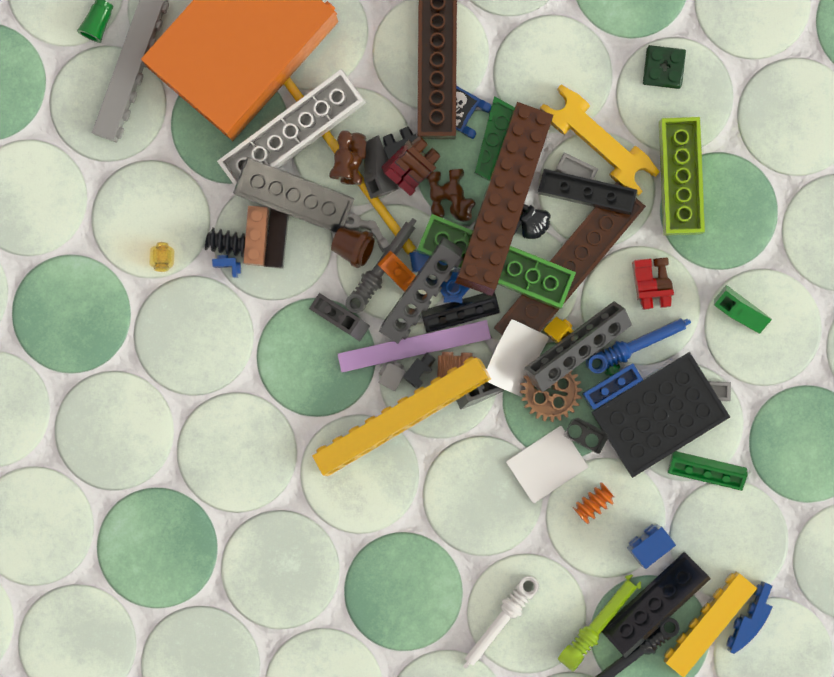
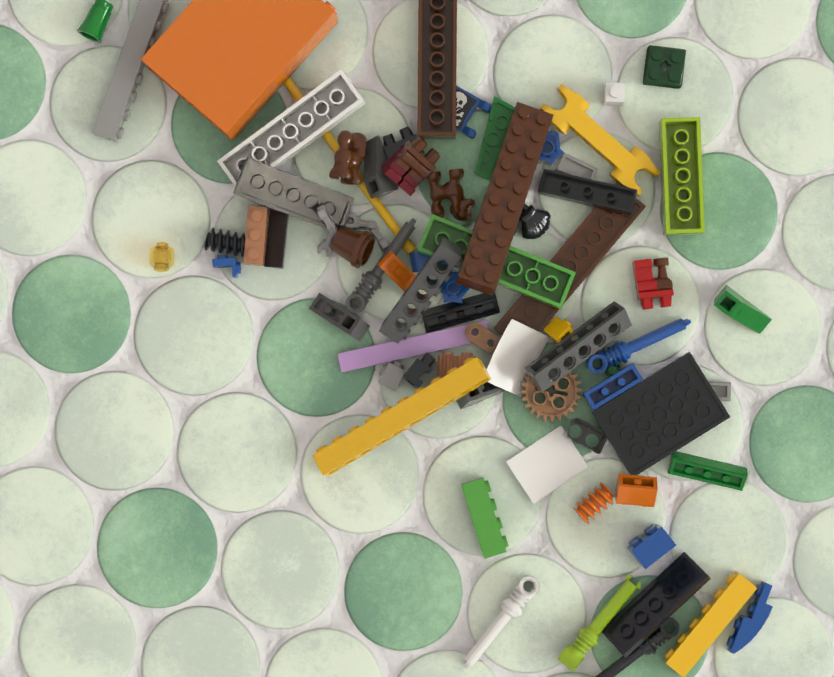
none -> light grey piece [317,204,338,257]
none -> bright green brick [461,477,509,559]
none -> medium nougat plate [465,323,500,353]
none -> blue animal [539,131,564,165]
none -> white brick [603,82,625,106]
none -> orange brick [615,473,658,507]

